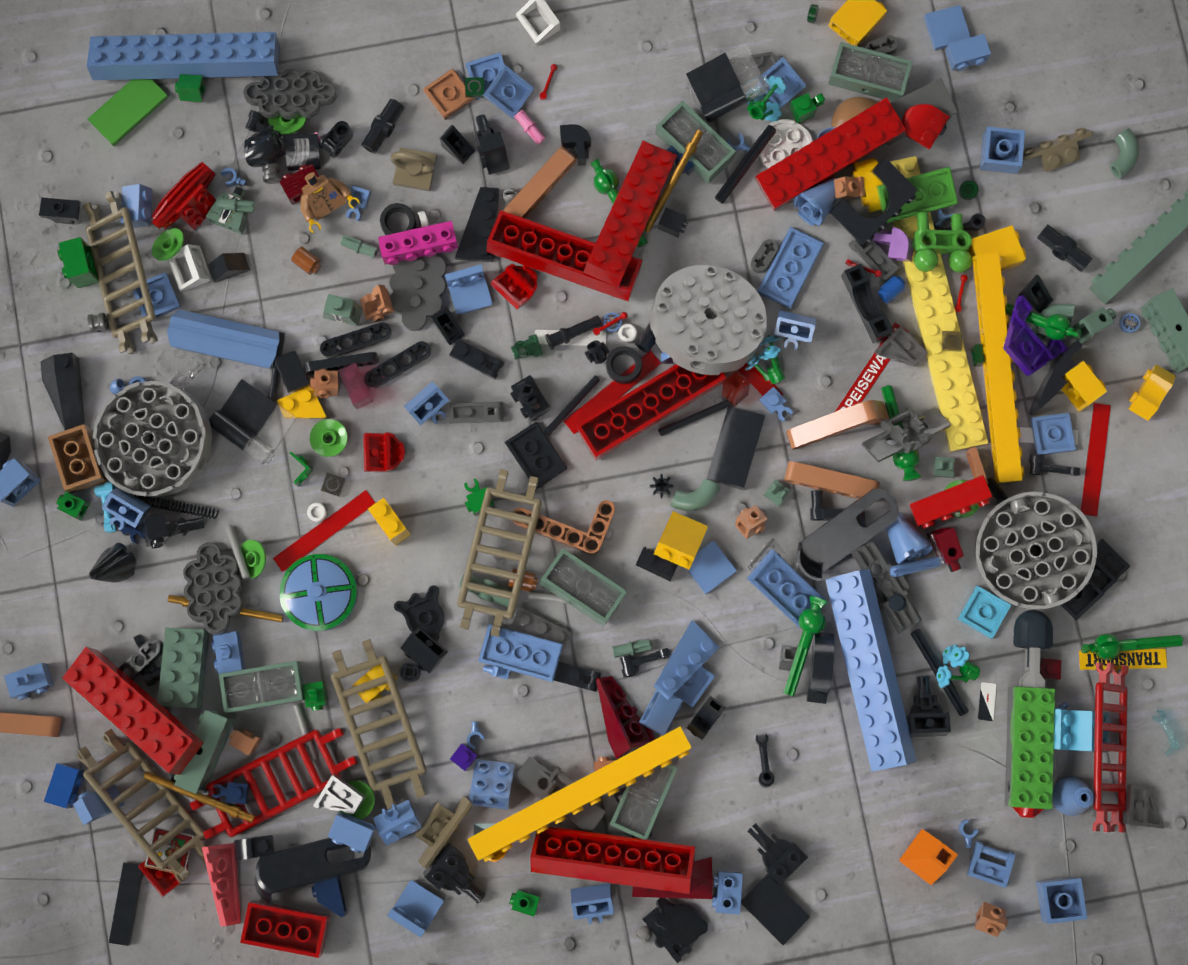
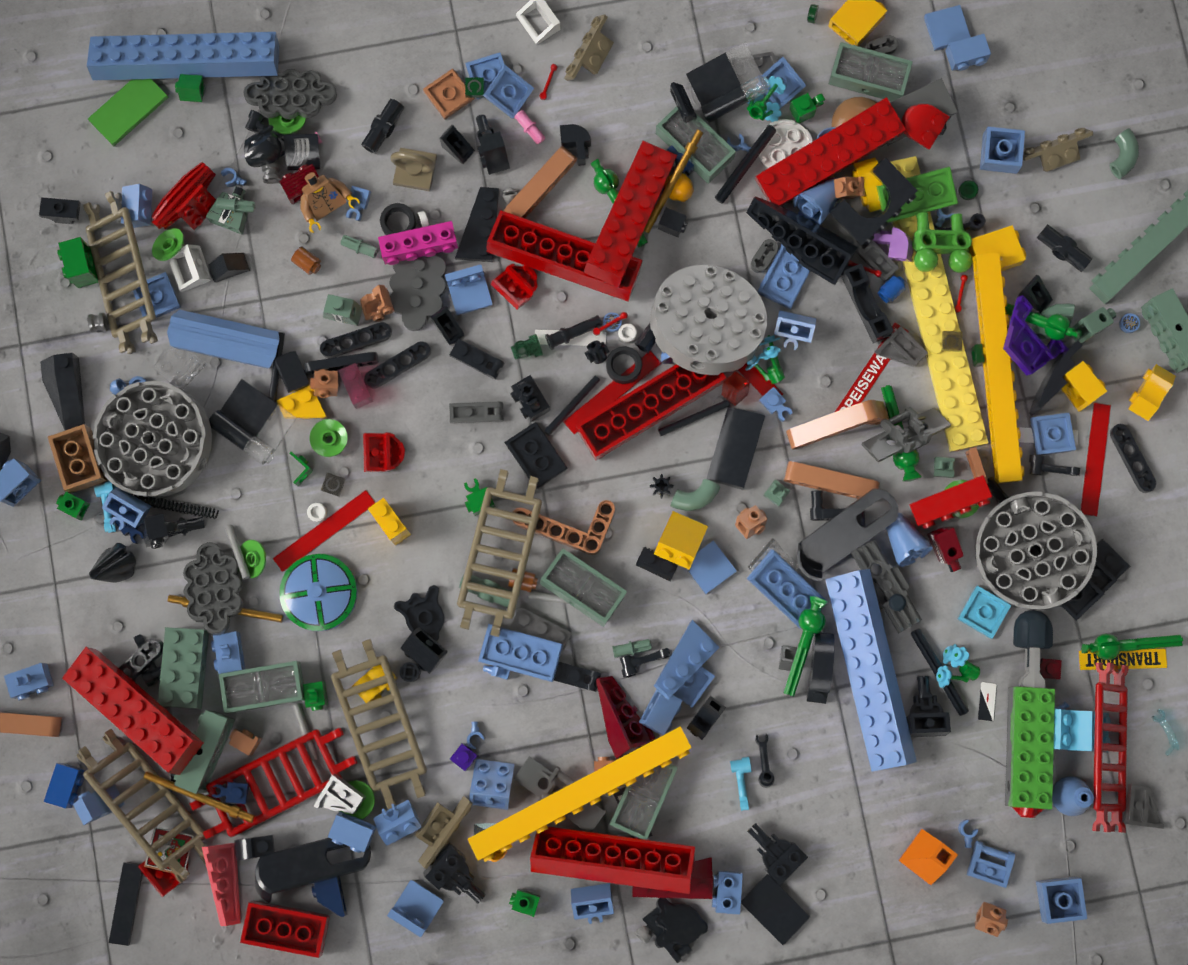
black piece [318,121,353,158] -> none
medium blue brick [404,382,449,426] -> none
medium blue axle [890,557,941,577] -> none
none -> dark tan bracket [564,14,614,81]
none -> light orange hair [664,173,694,202]
none -> black slope [670,82,697,123]
none -> medium azure brick [730,757,752,811]
none -> black wedge [746,196,858,285]
none -> black beam [1110,424,1156,493]

